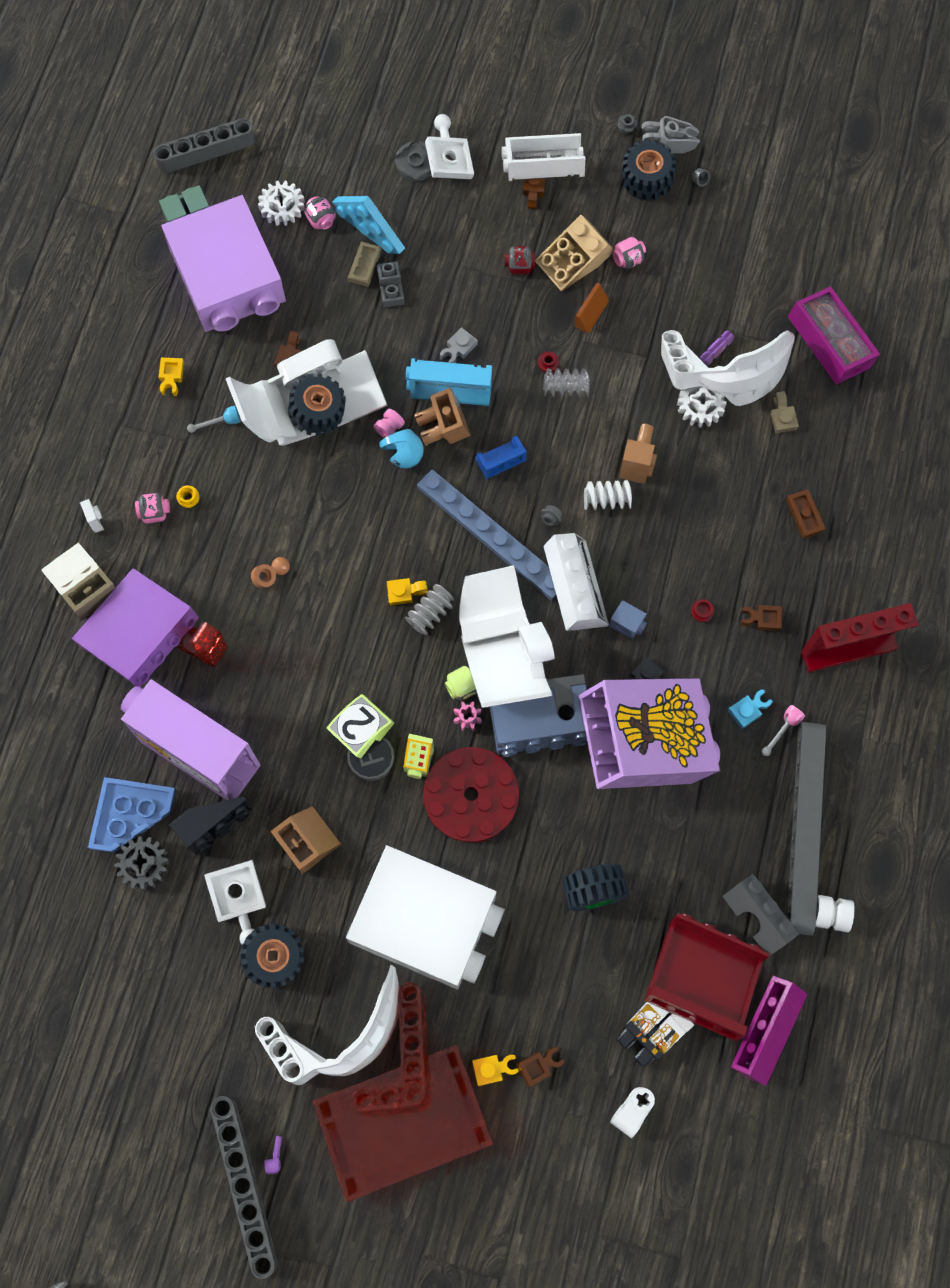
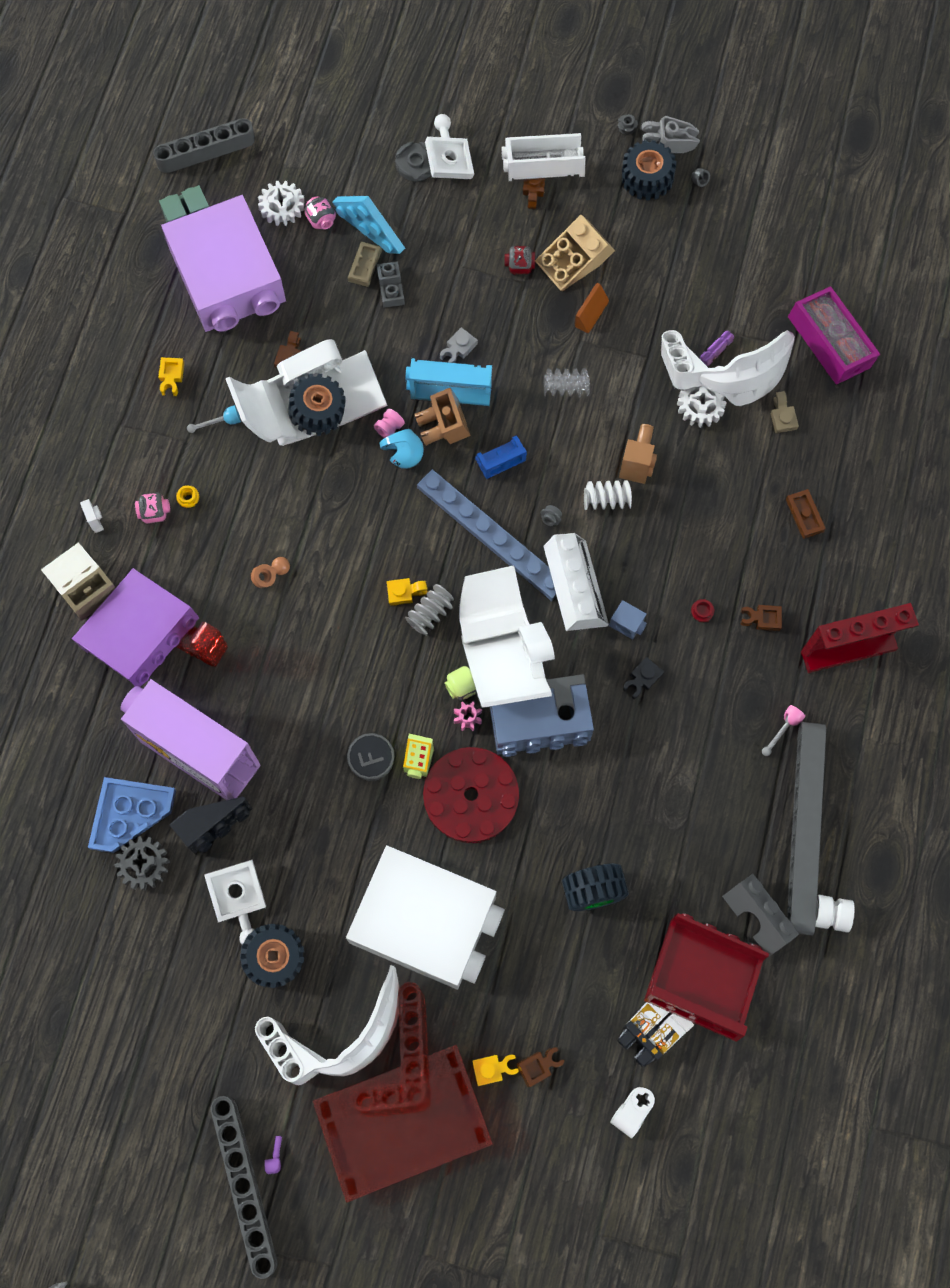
medium nougat slope [271,806,341,874] -> none
slope [327,694,394,758] -> none
dark red plate [537,352,559,373] -> none
lavender brick [579,679,720,789] -> none
bright pink head [612,237,646,270] -> none
medium azure plate [728,690,773,729] -> none
magenta brick [731,976,808,1086] -> none

